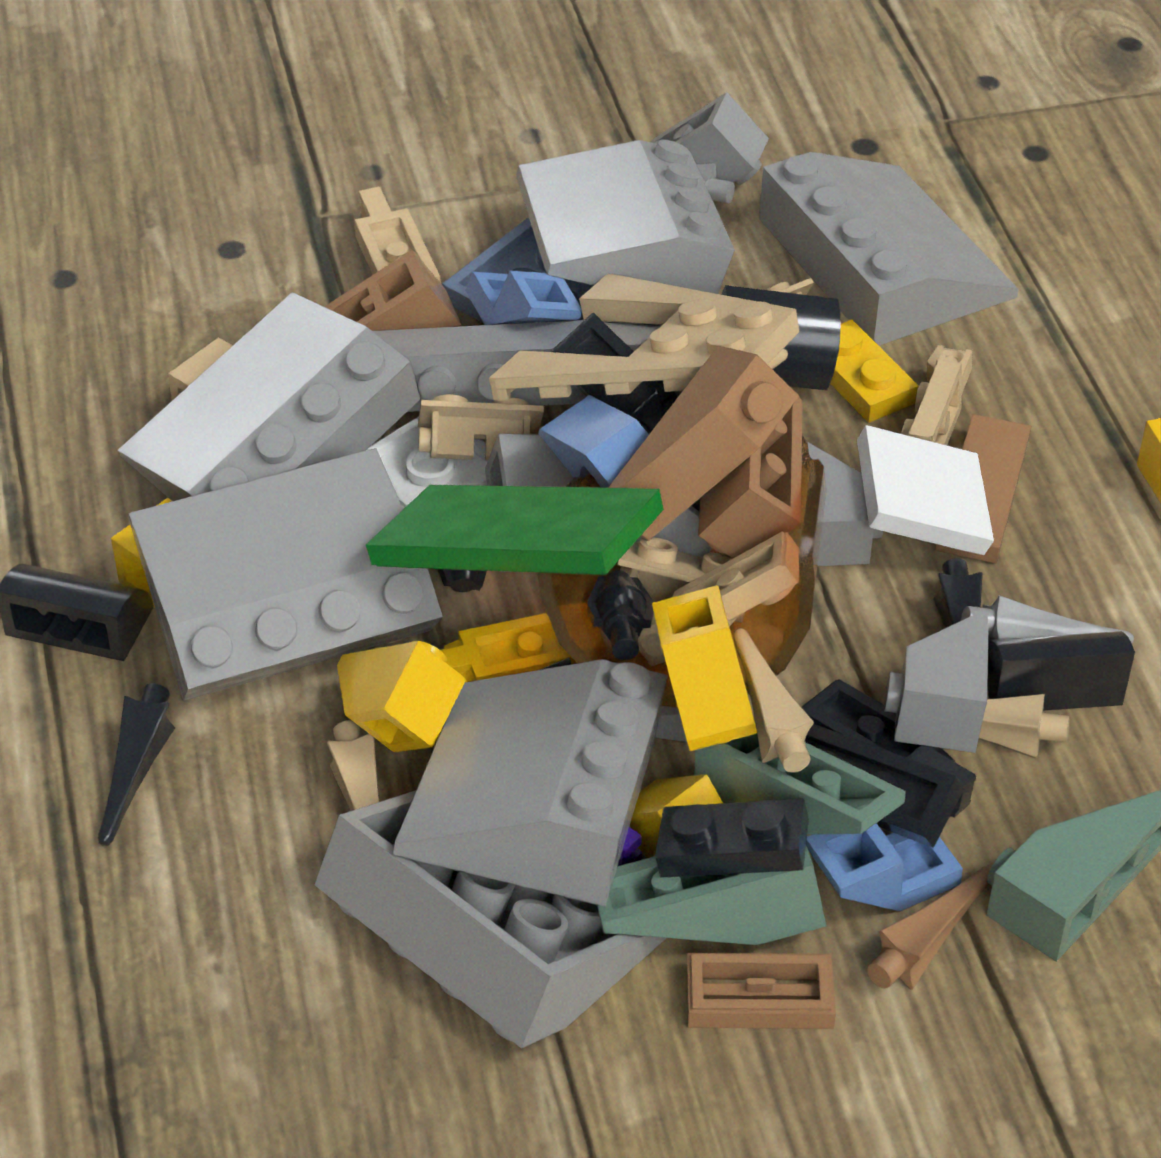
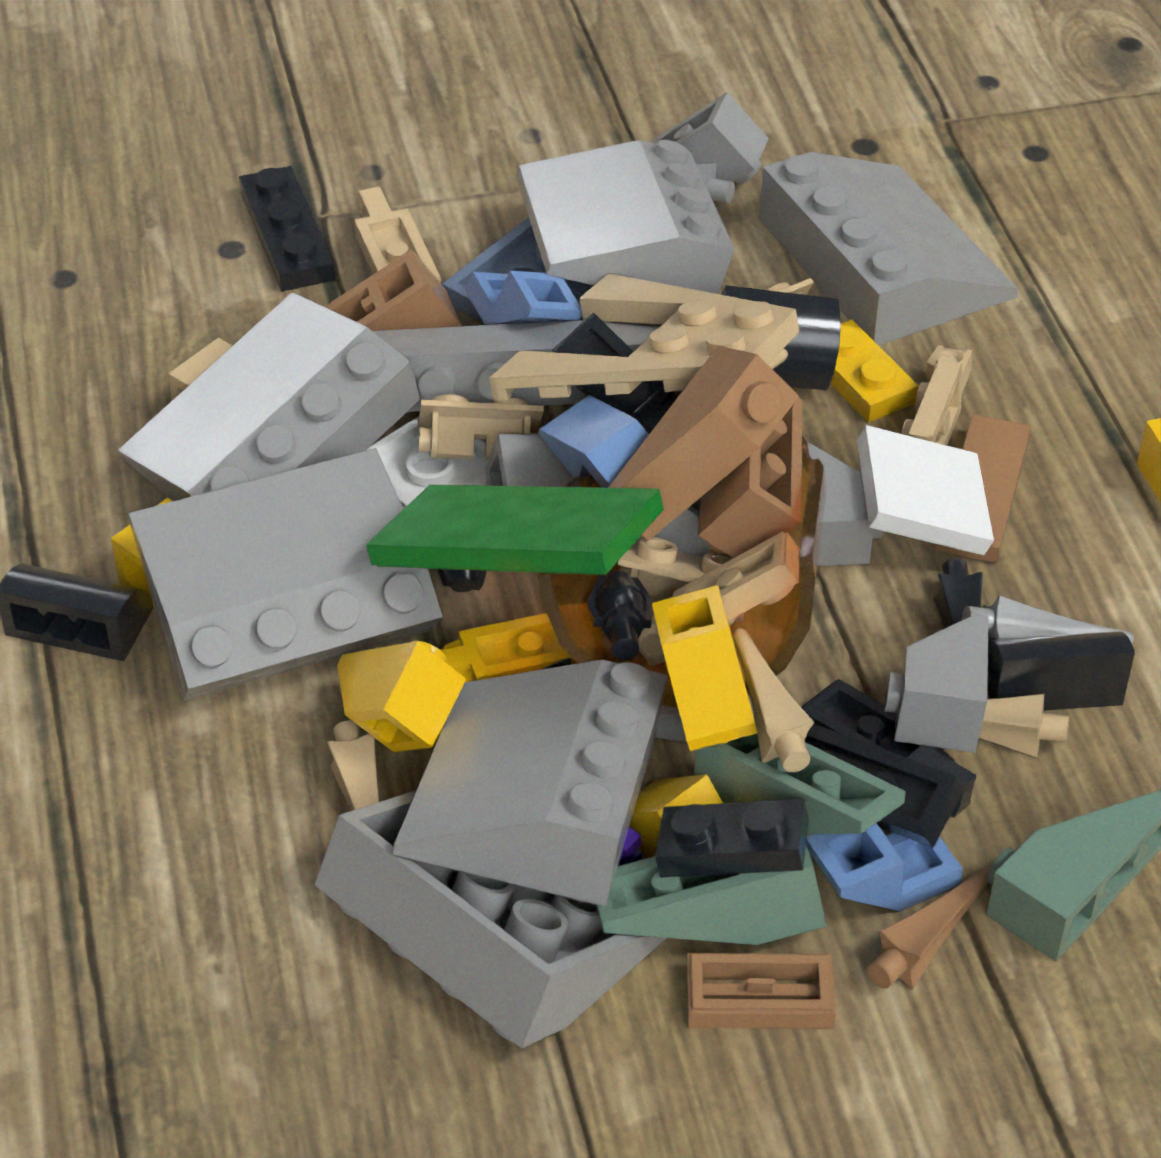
black piece [98,683,175,846] -> none
none -> black plate [239,166,335,292]

